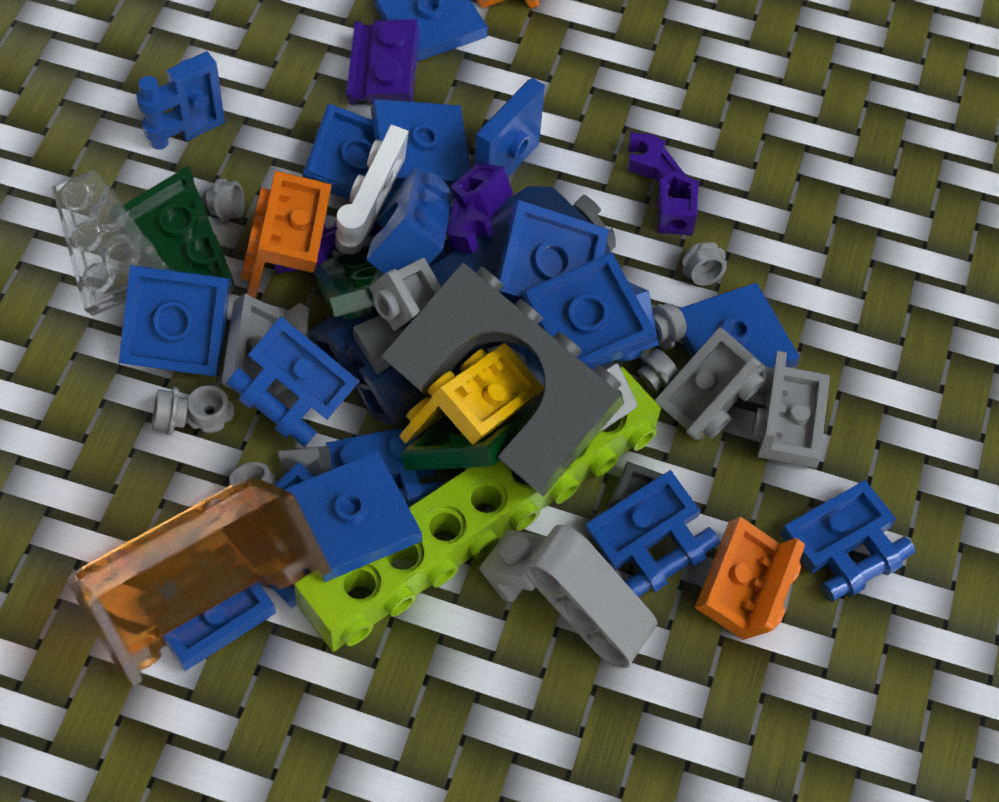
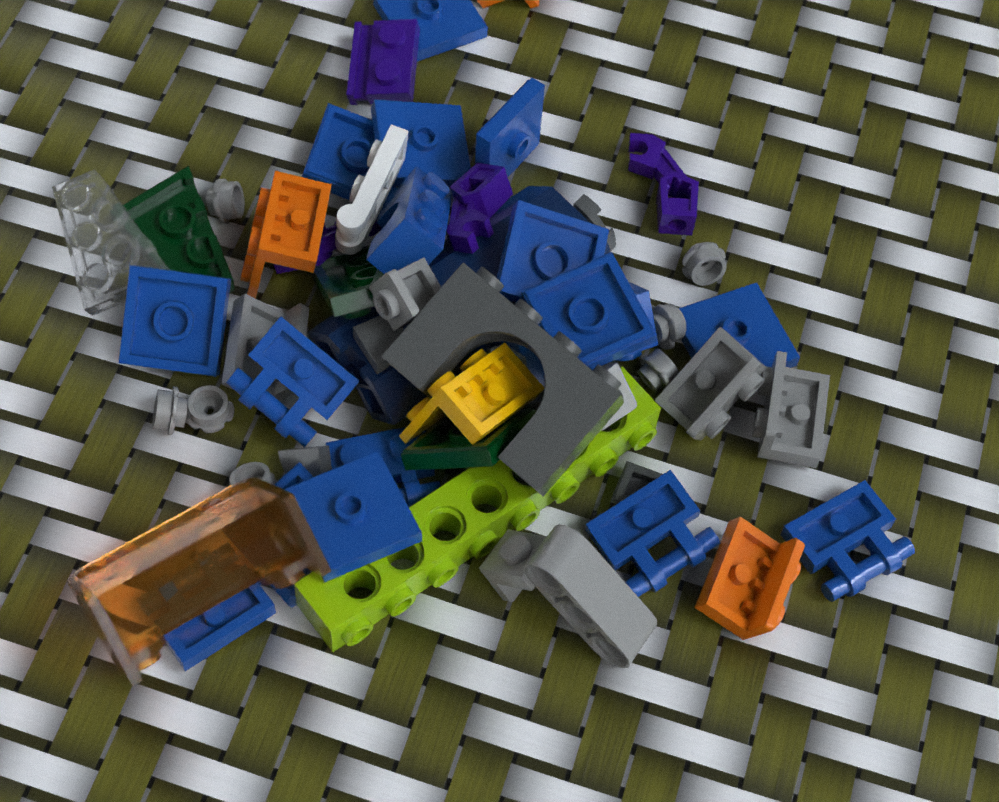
blue plate [136,51,225,150] -> none

